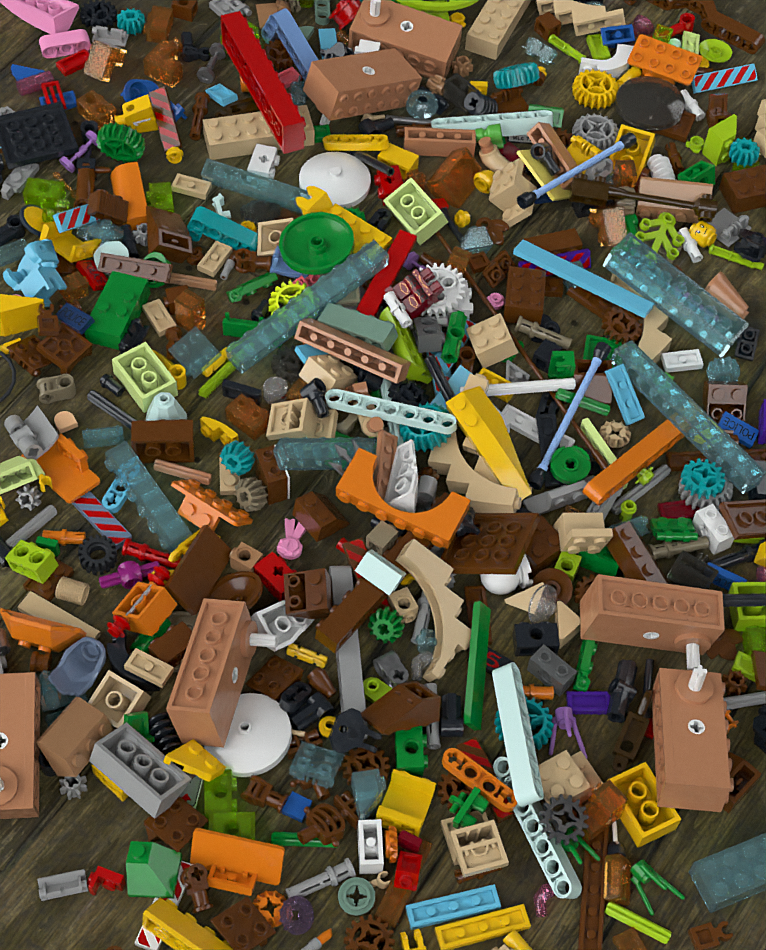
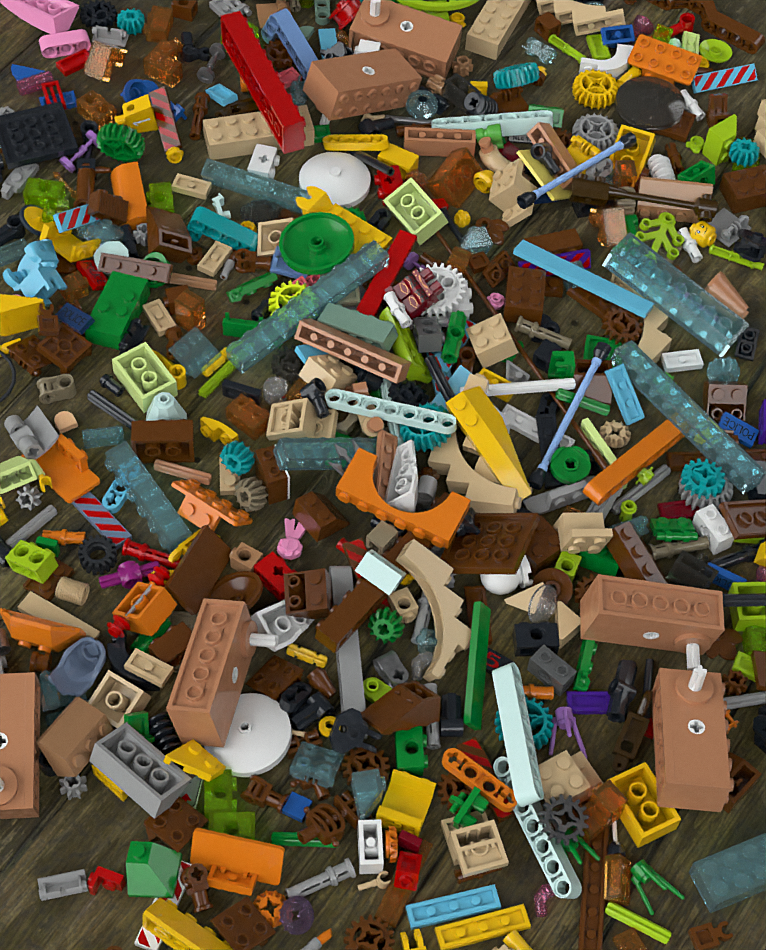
sand green gear [338,877,375,916] -> none

